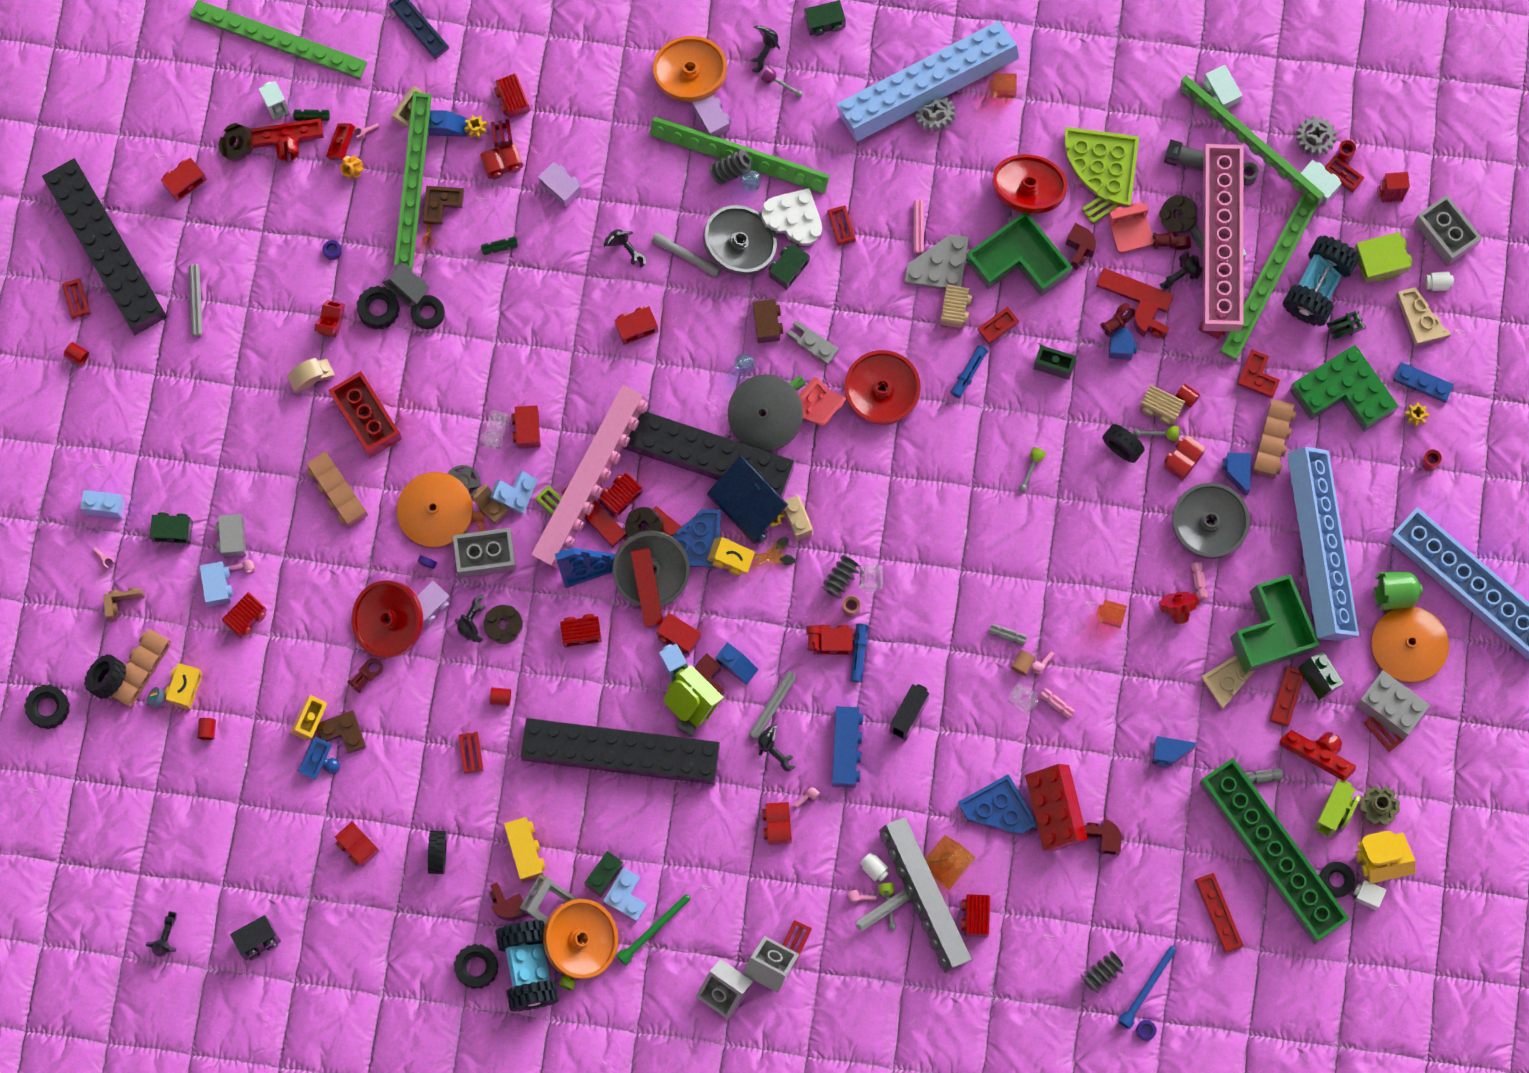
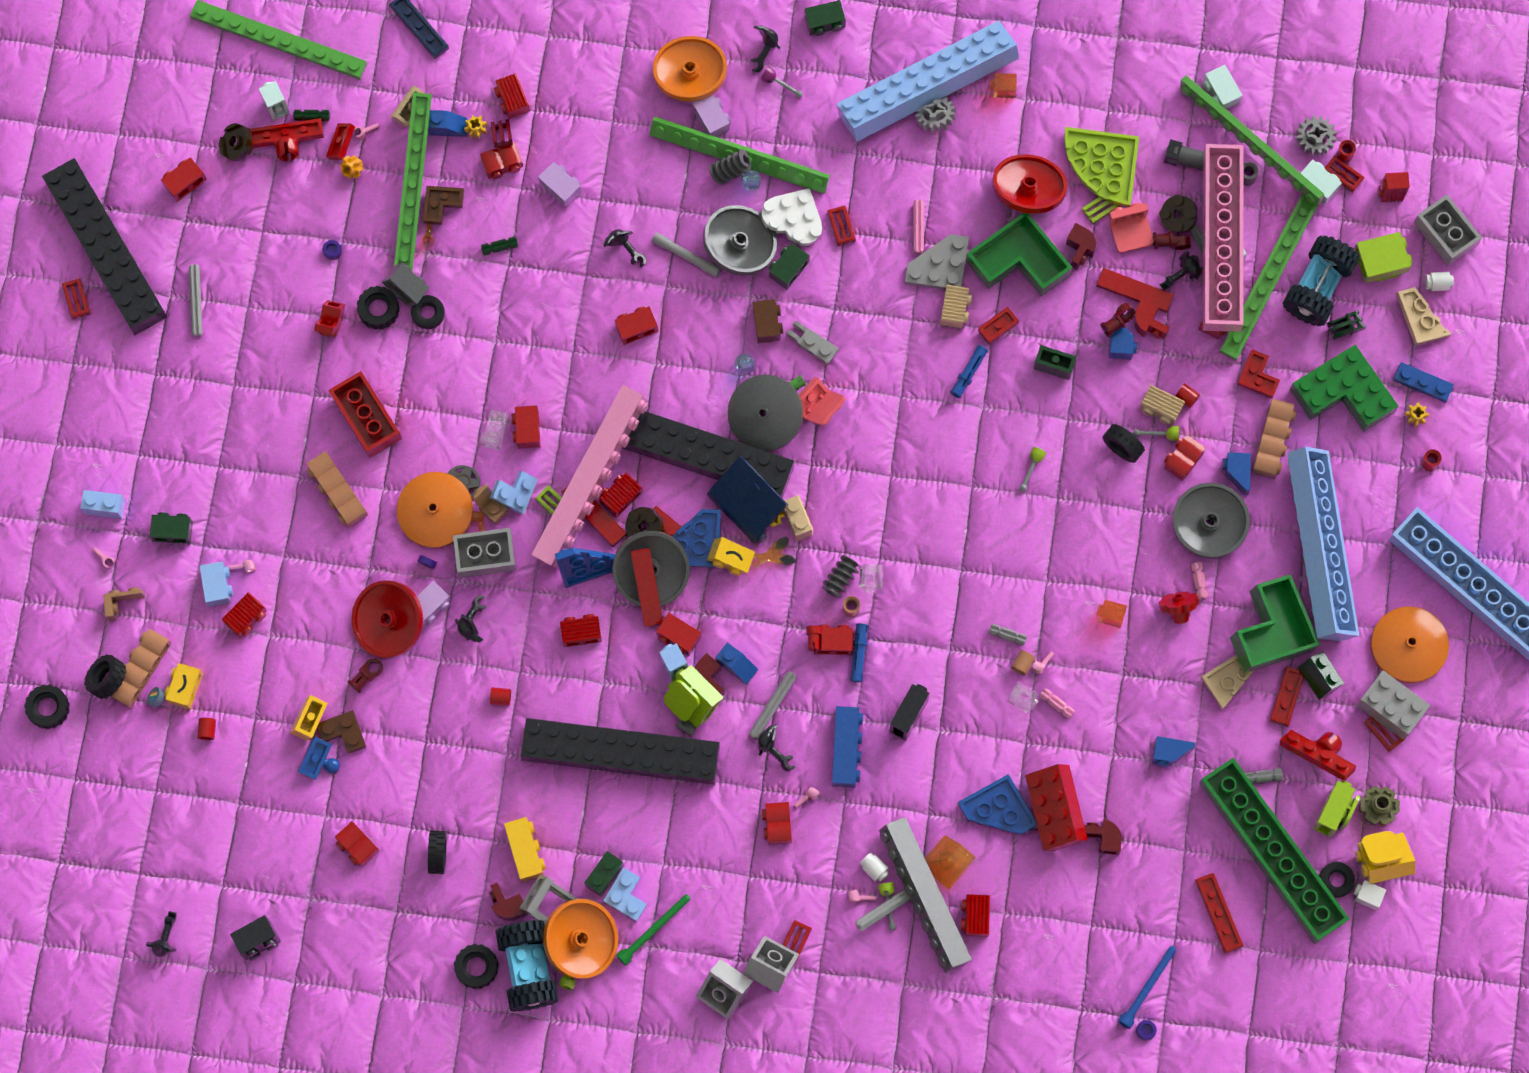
red beam [64,342,89,366] -> none
light grey brick [216,514,246,558] -> none
tan brick [287,358,335,392] -> none
red tile [459,731,484,774] -> none
dark brown plate [484,605,523,644] -> none
red dish [844,350,921,425] -> none
dark grey piece [1080,951,1124,993] -> none
bright green cylinder [1374,572,1423,610] -> none

